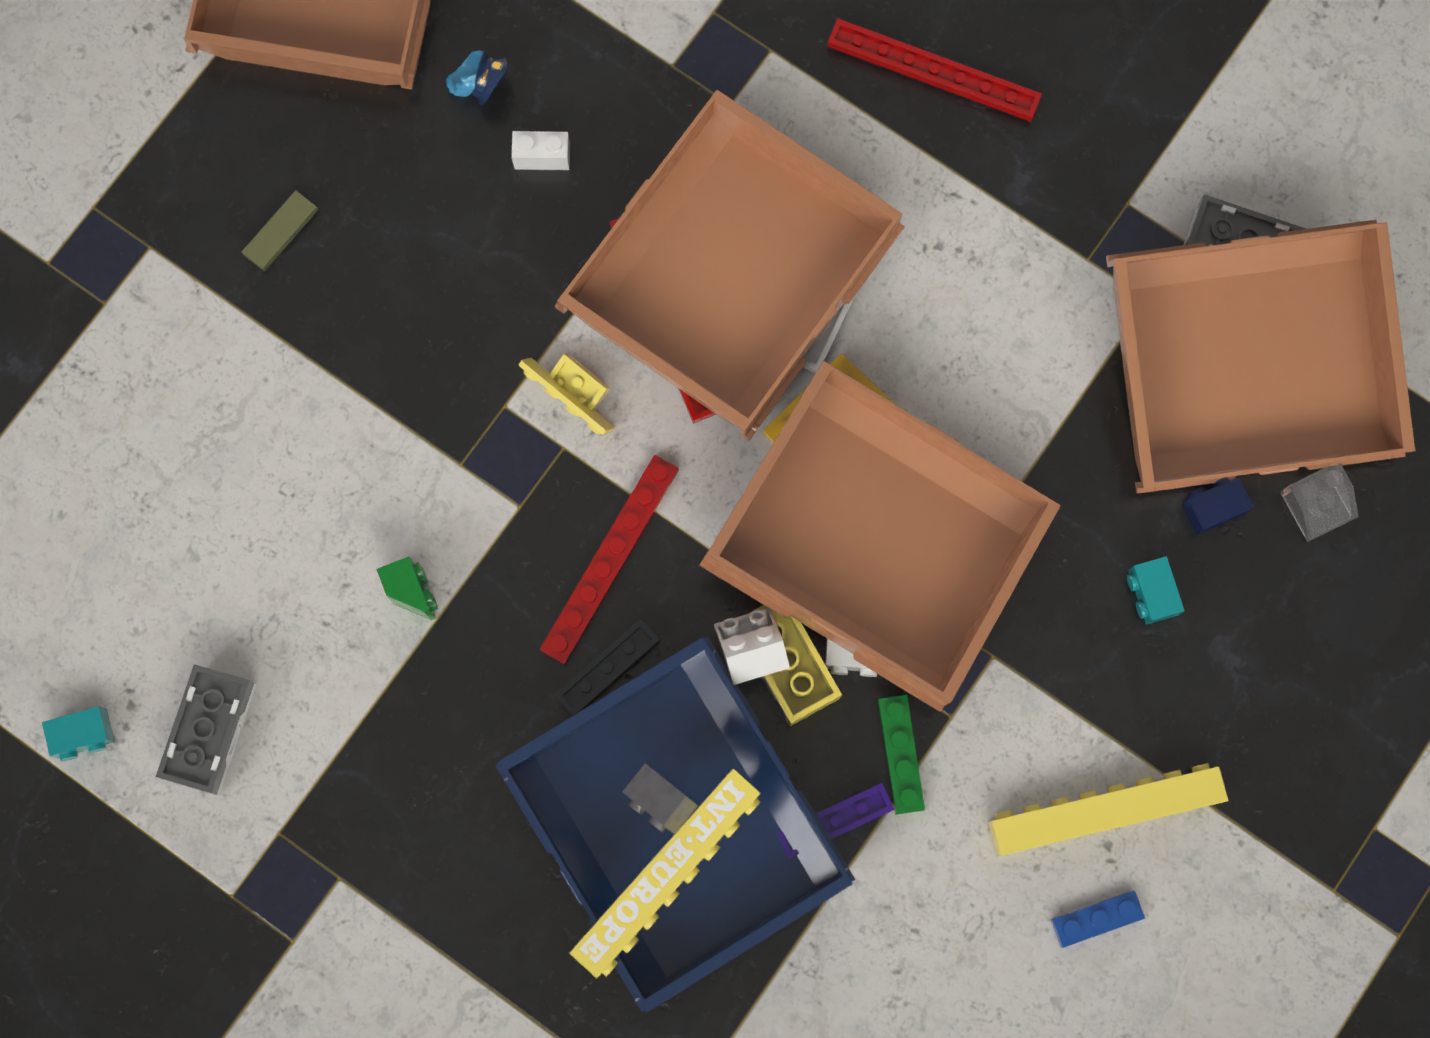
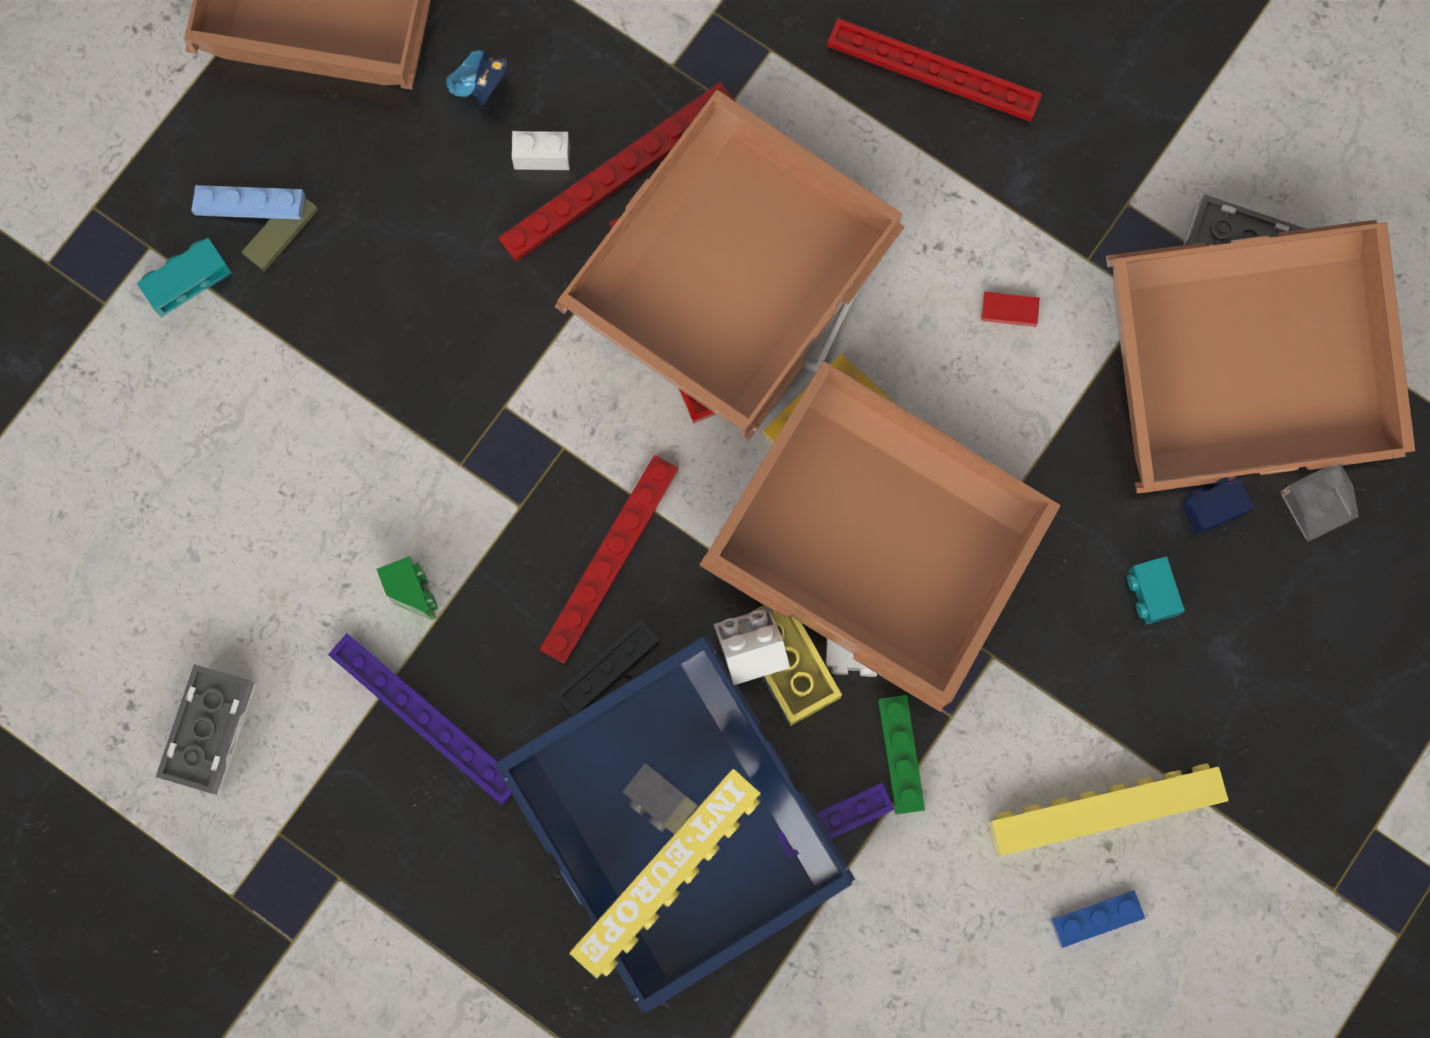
teal brick [42,706,115,761] -> none
light yellow bracket [518,353,615,435] -> none
none -> teal brick [137,238,232,318]
none -> light blue plate [191,185,305,220]
none -> dark purple plate [328,633,512,805]
none -> red plate [498,82,737,262]
none -> red tile [981,292,1040,327]

